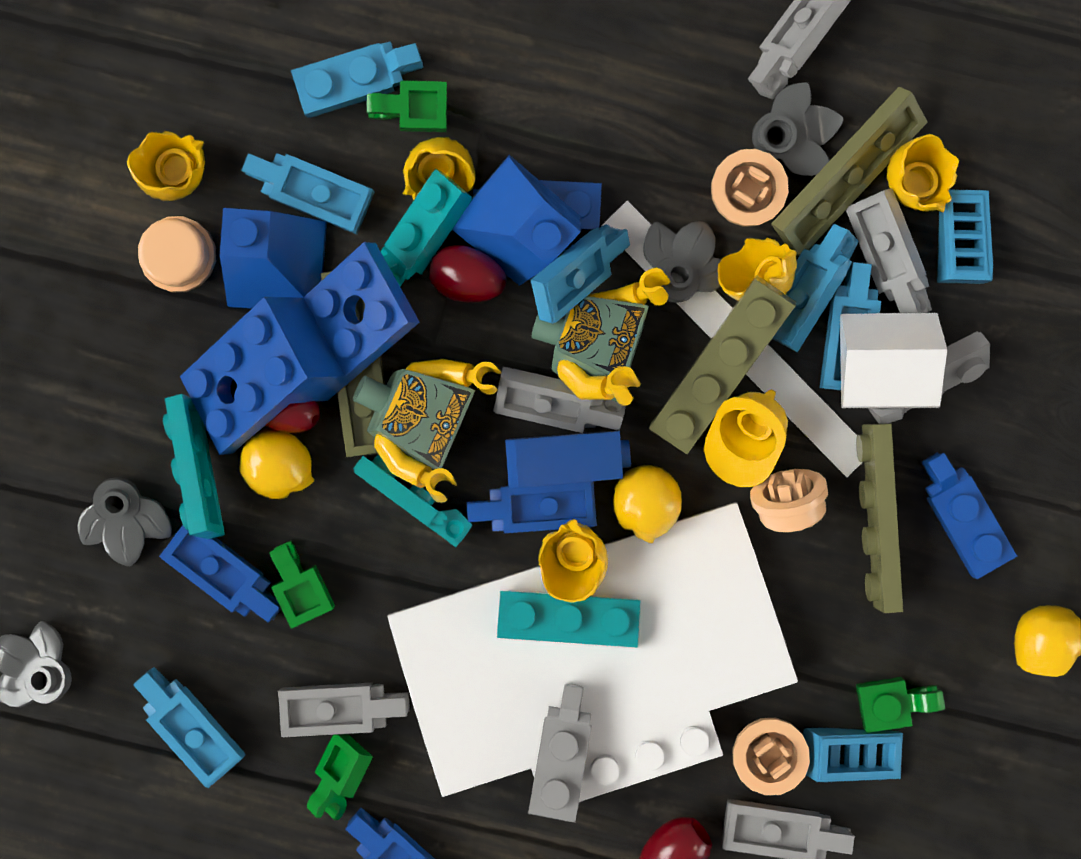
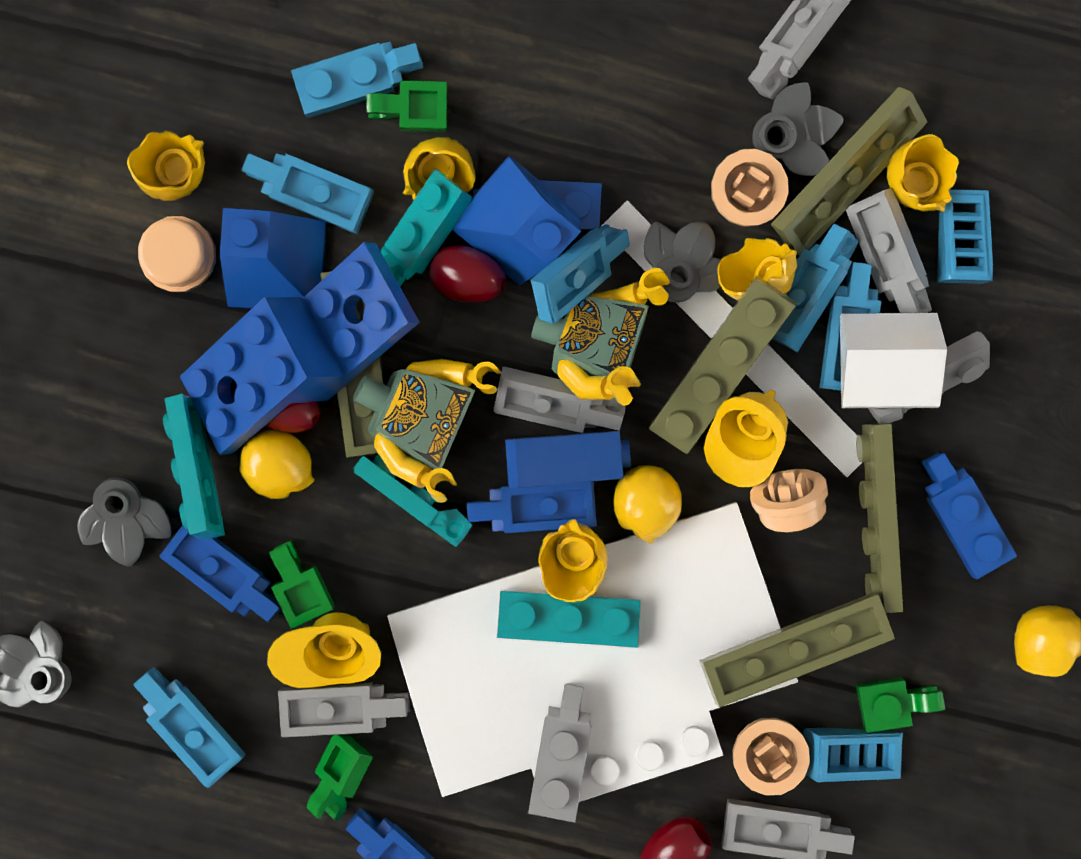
none -> yellow piece [267,612,381,688]
none -> olive plate [699,593,895,708]

